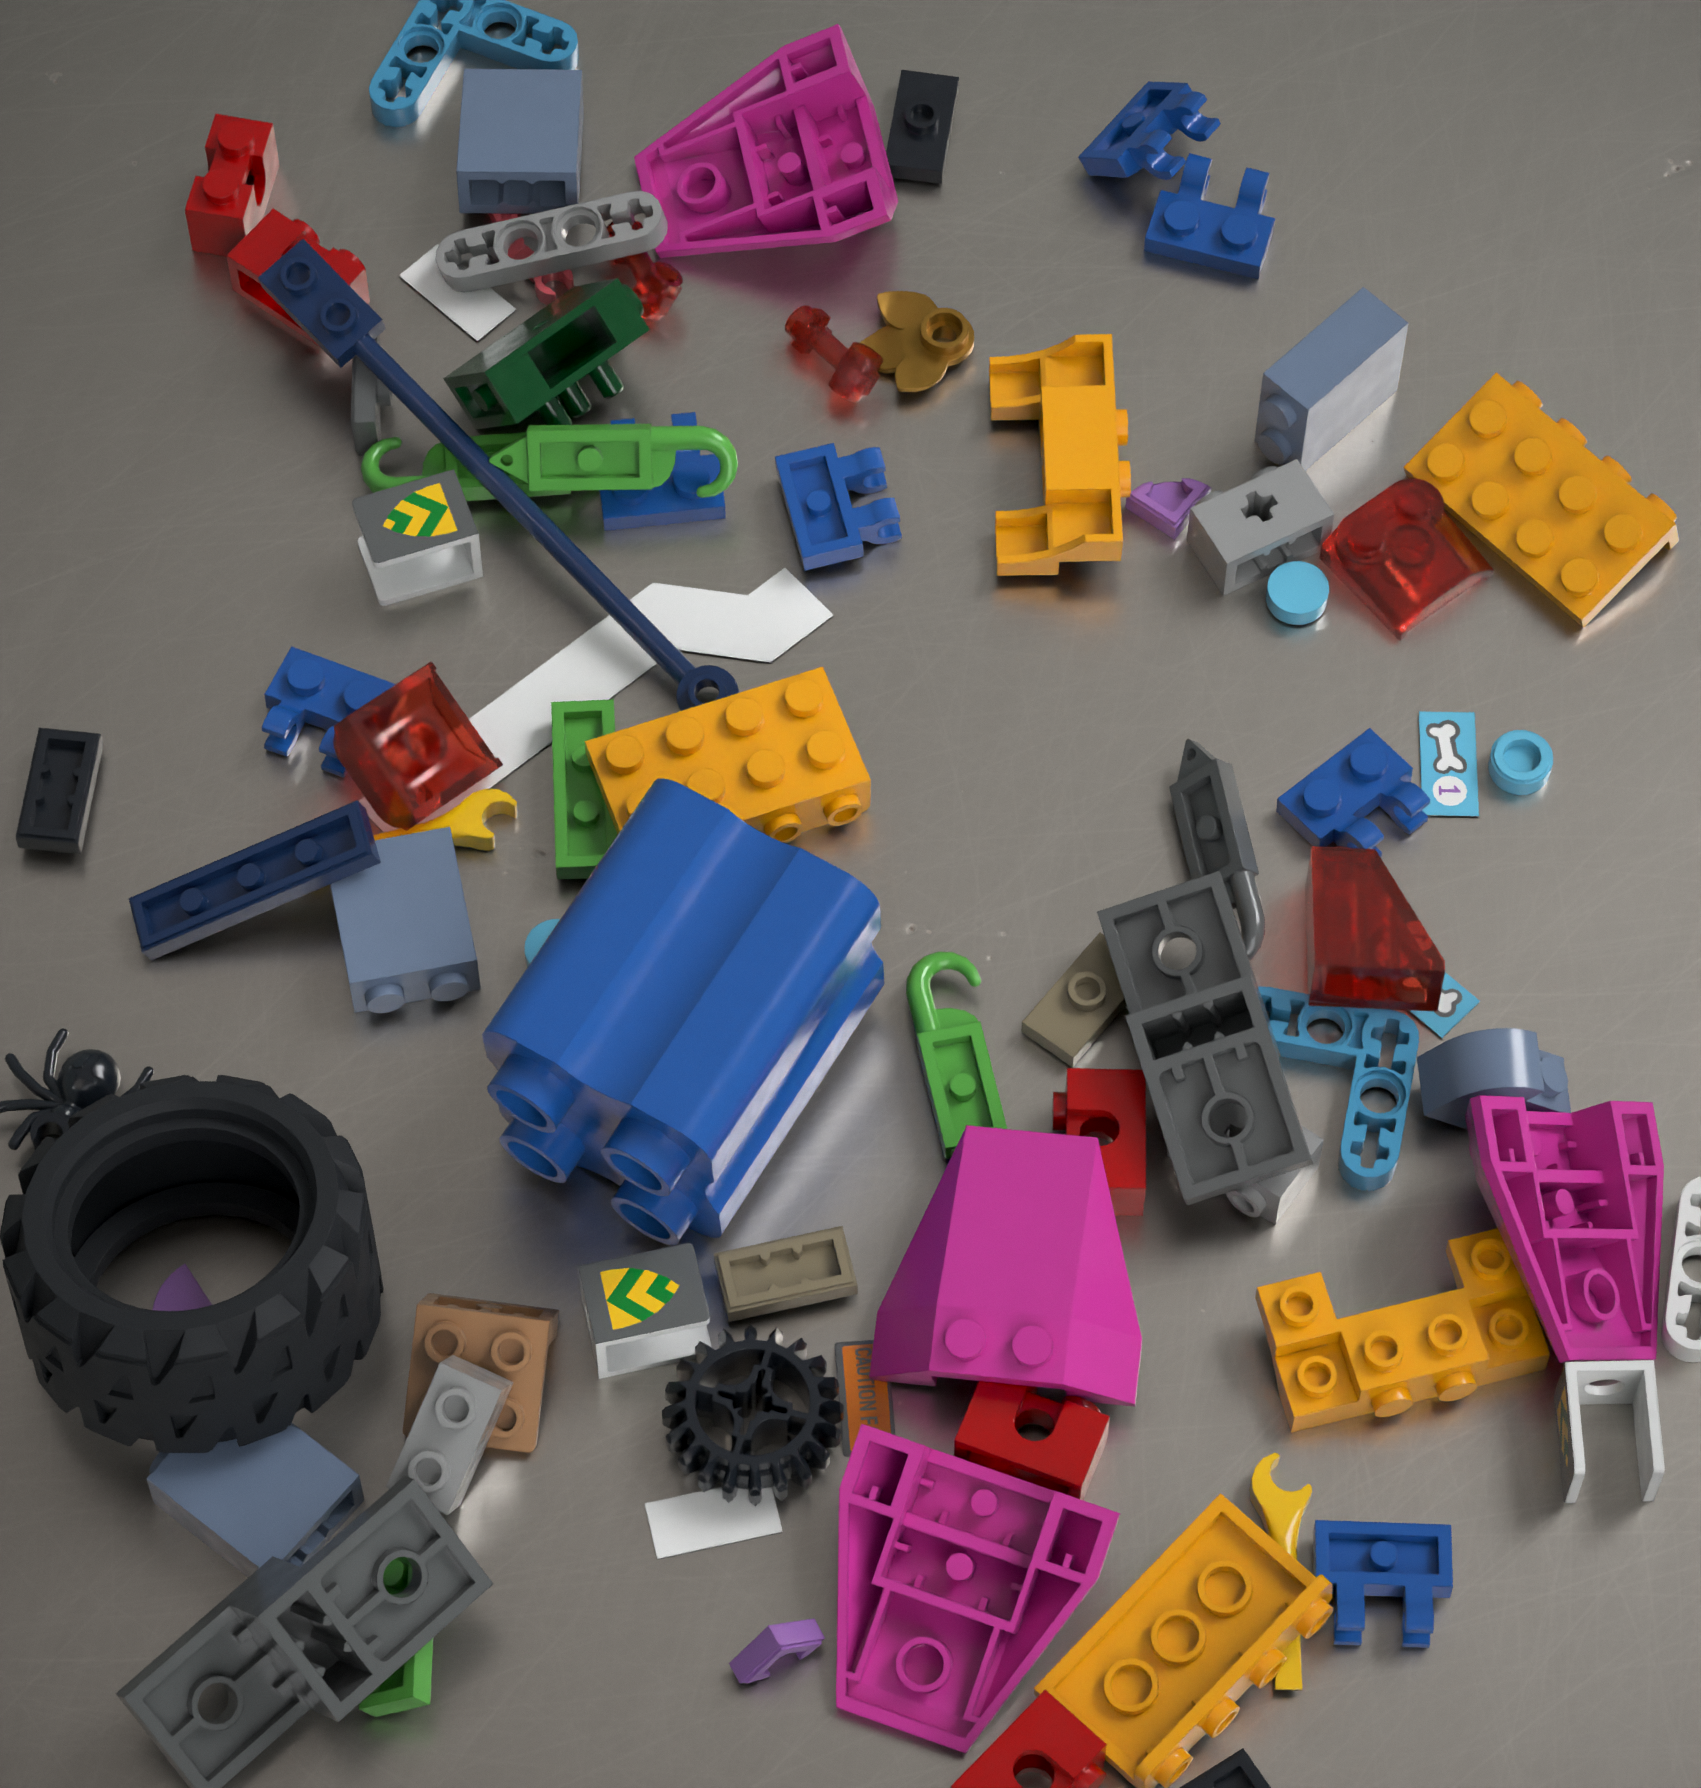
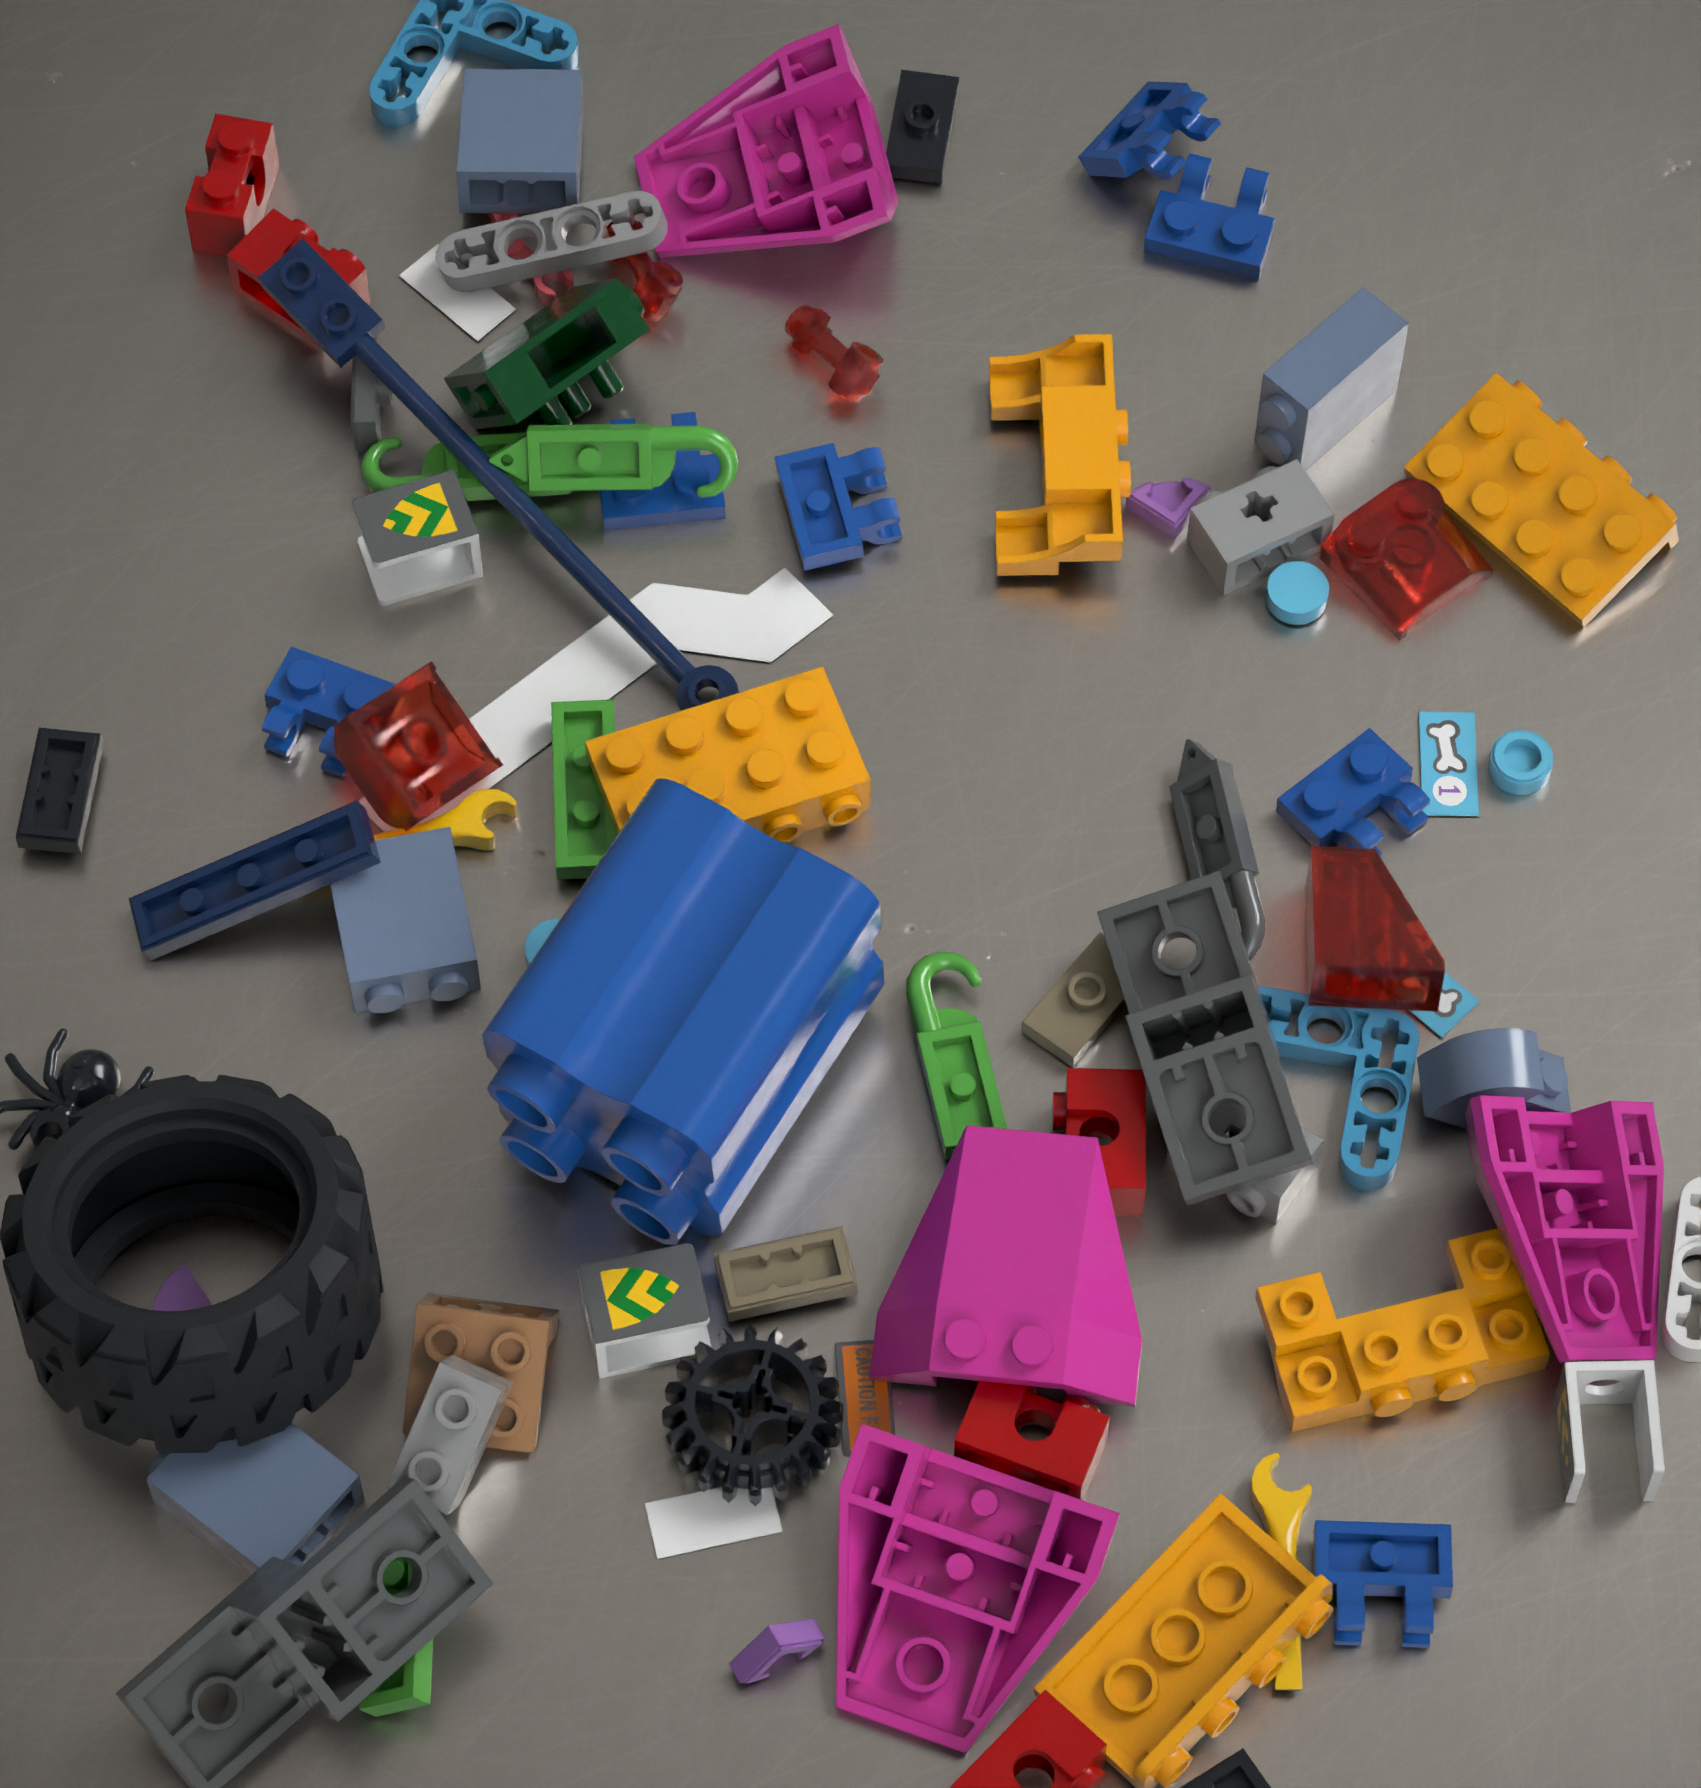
pearl gold plate [854,291,974,392] -> none

